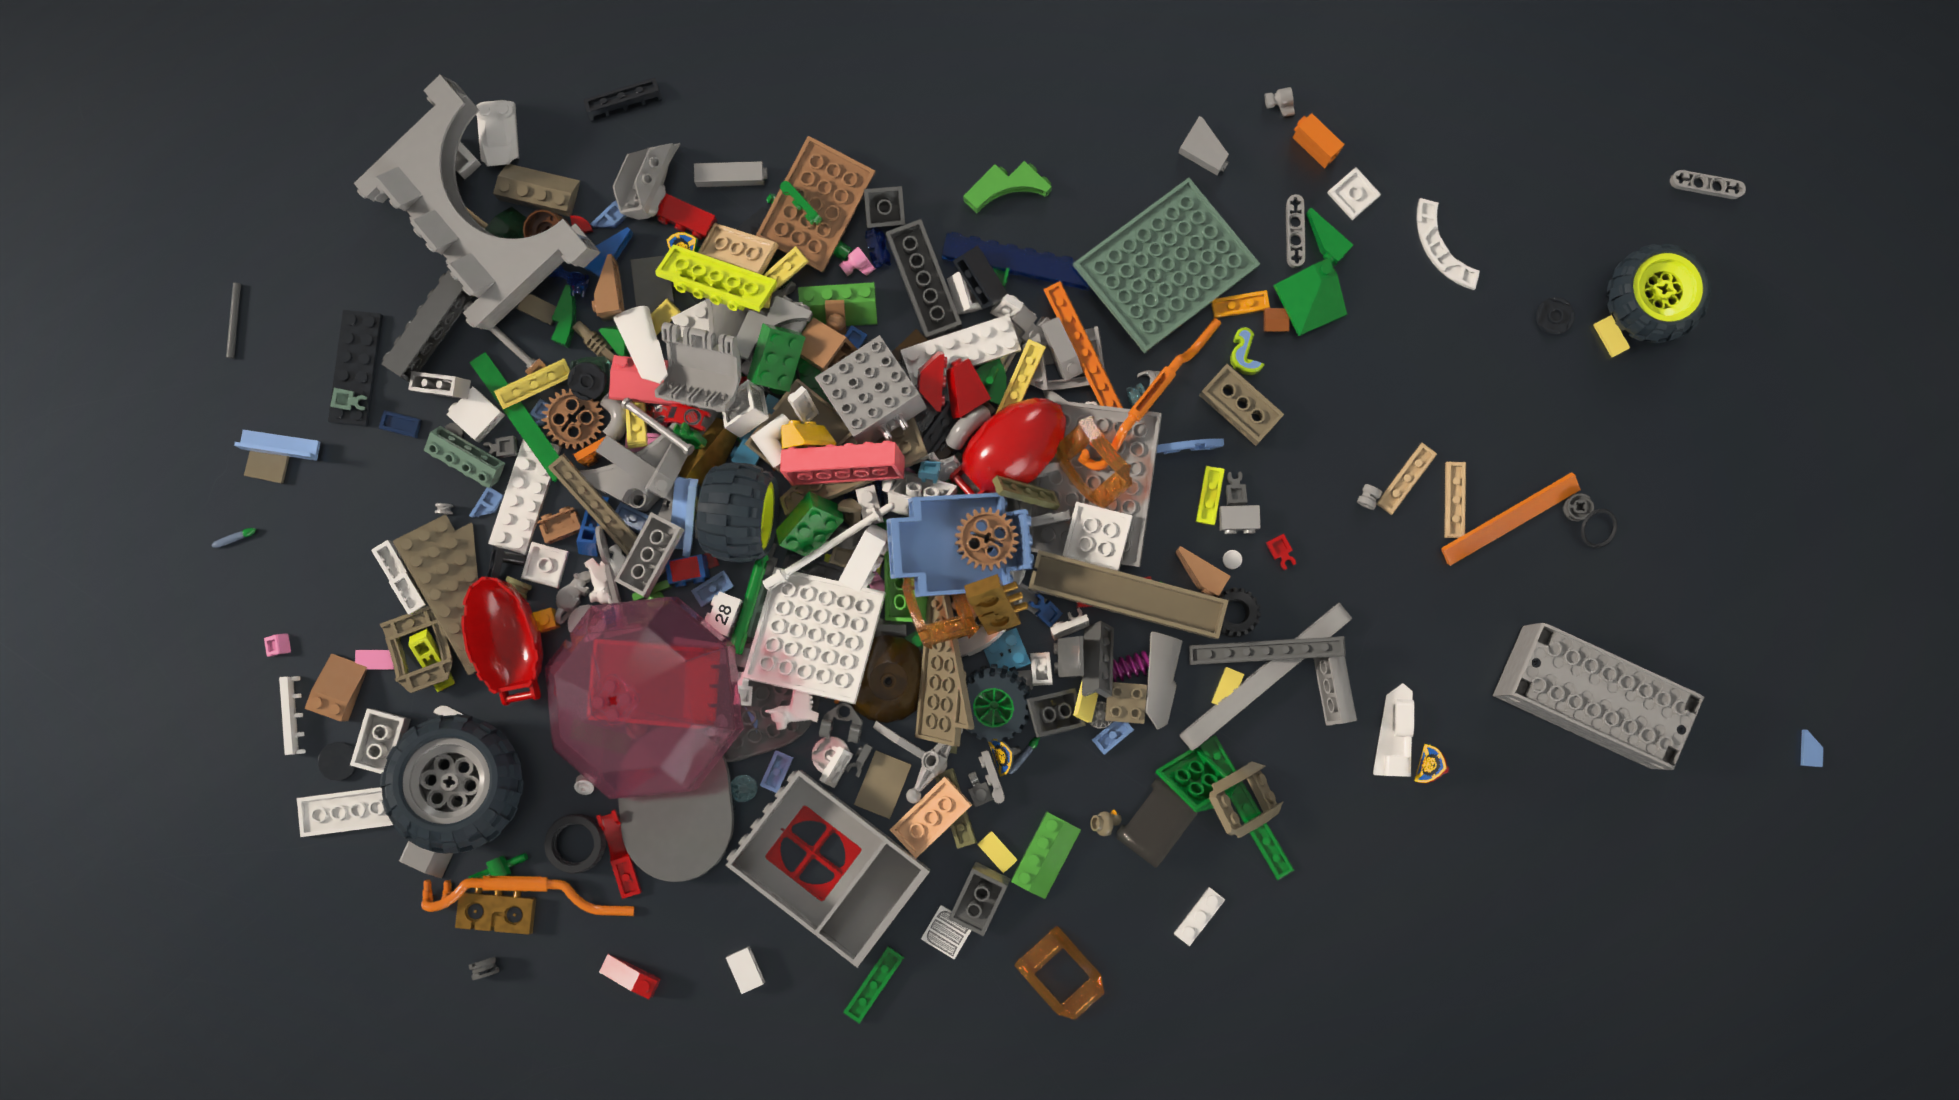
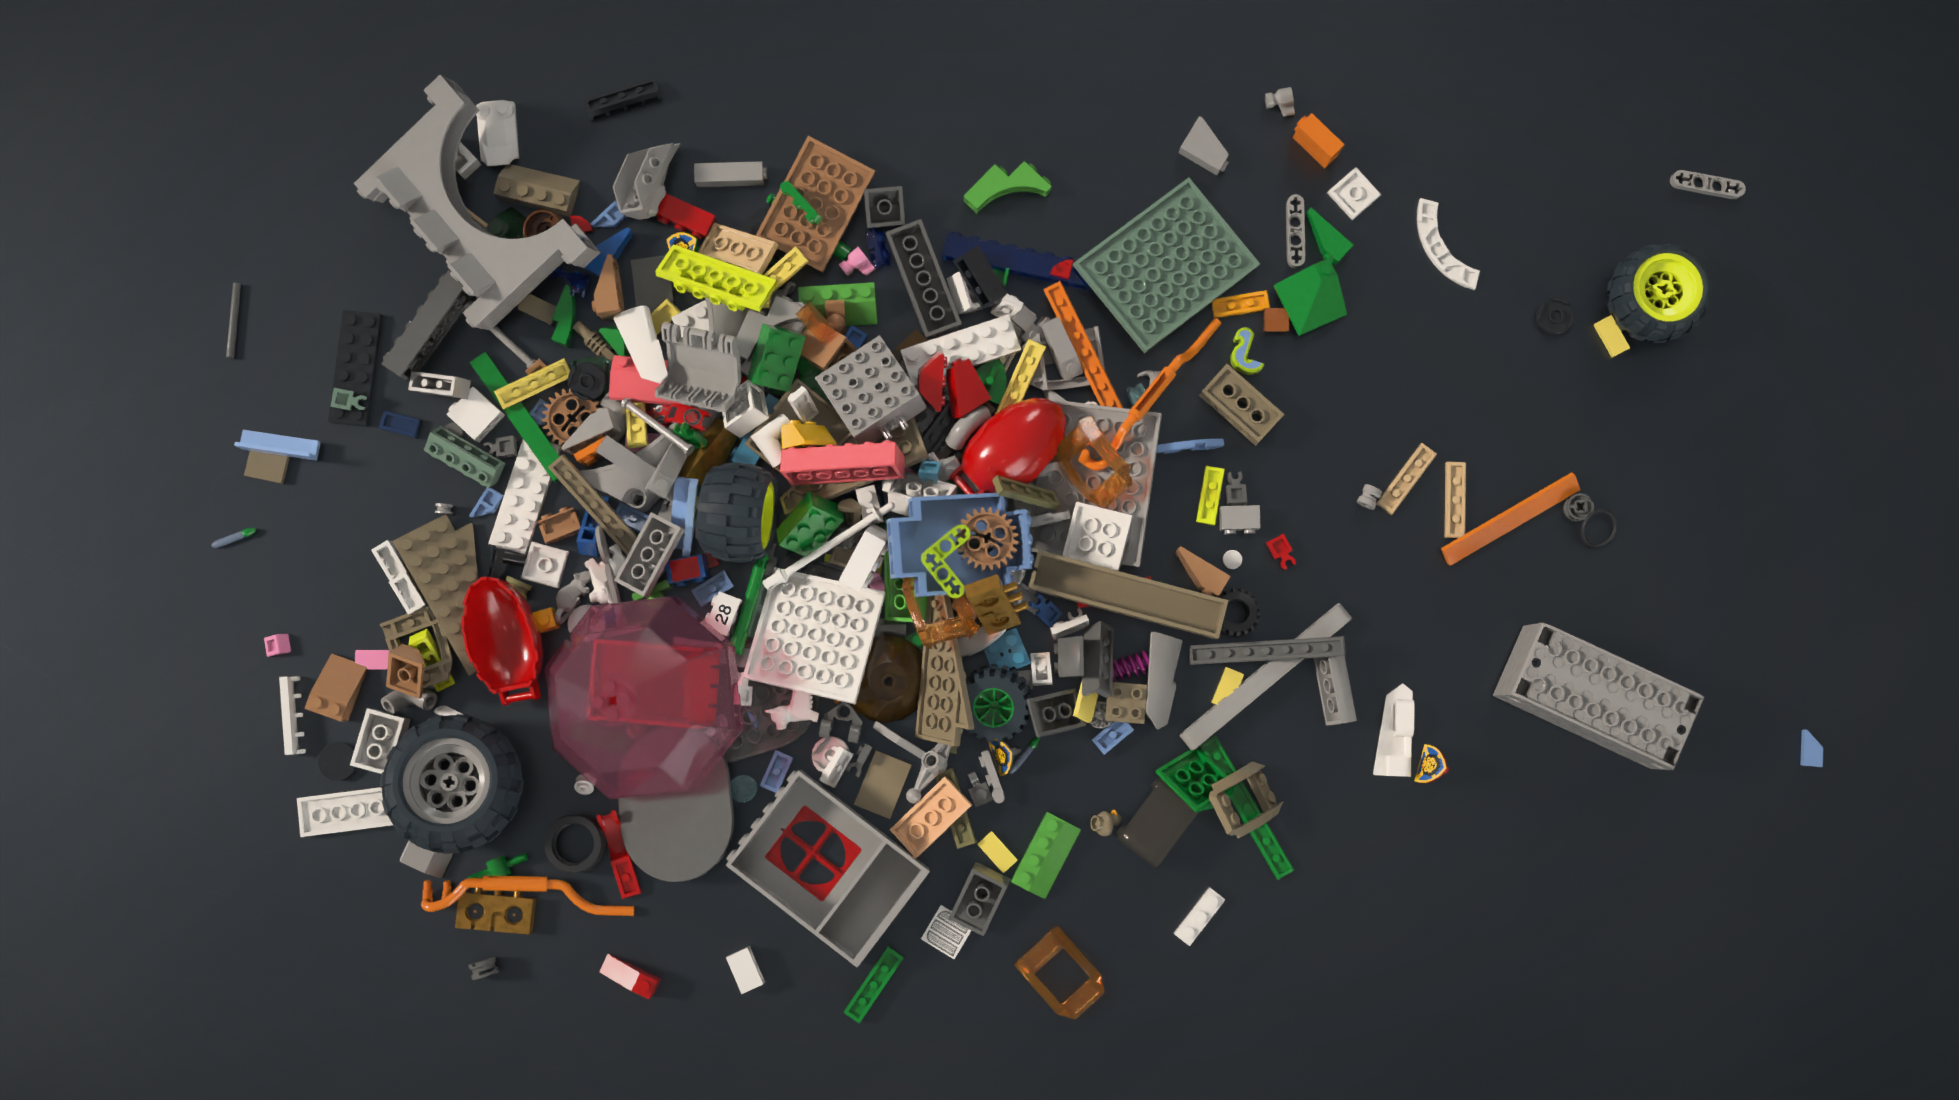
none -> light grey cylinder [381,689,437,714]
none -> medium nougat slope [386,644,424,699]
none -> light grey slope [562,407,622,455]
none -> clear orange plate [795,301,836,344]
none -> lime beam [921,524,970,598]
none -> red tile [1050,260,1074,280]

